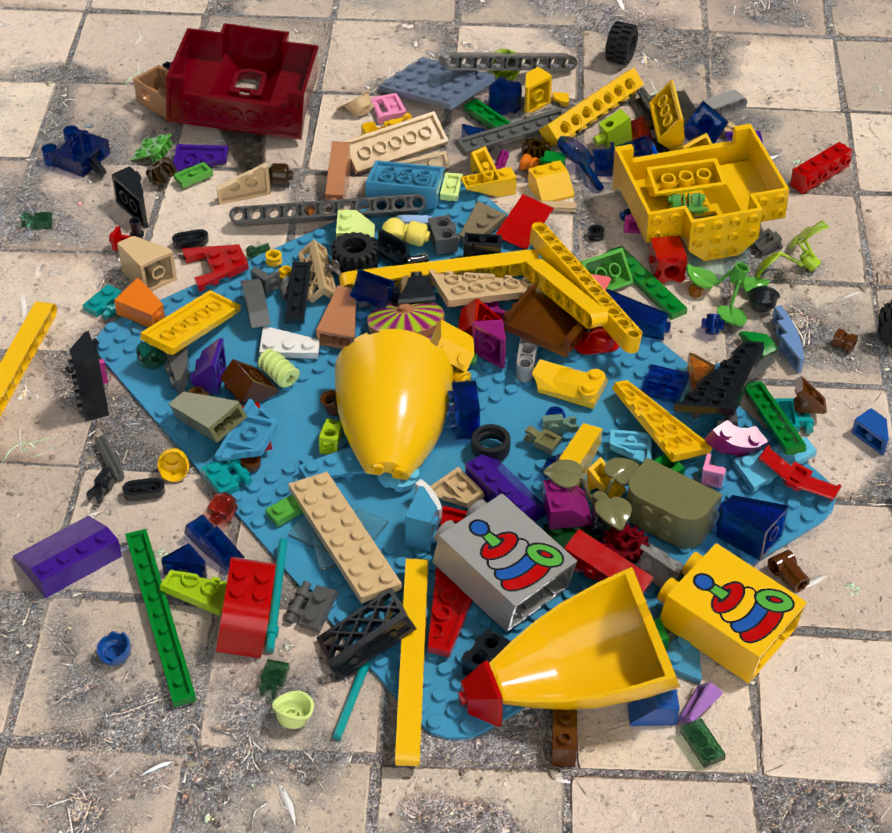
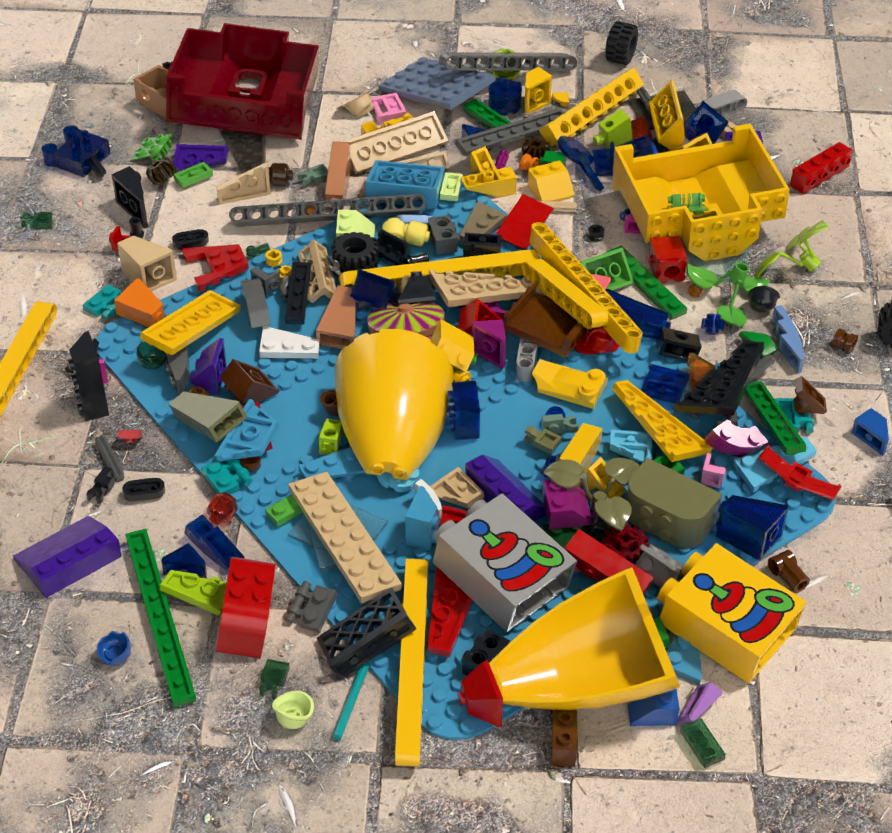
yellow hair [157,448,189,482] -> none
yellowish green piece [257,348,300,388] -> none
teal bar [265,538,288,653] -> none
black tyre [471,424,511,461] -> none
yellow slope [644,158,726,196] -> none
dark grey bracket [752,228,783,256] -> none
none -> plate [118,430,142,443]
none -> sand green plate [298,164,328,186]
none -> black brick [655,327,702,363]

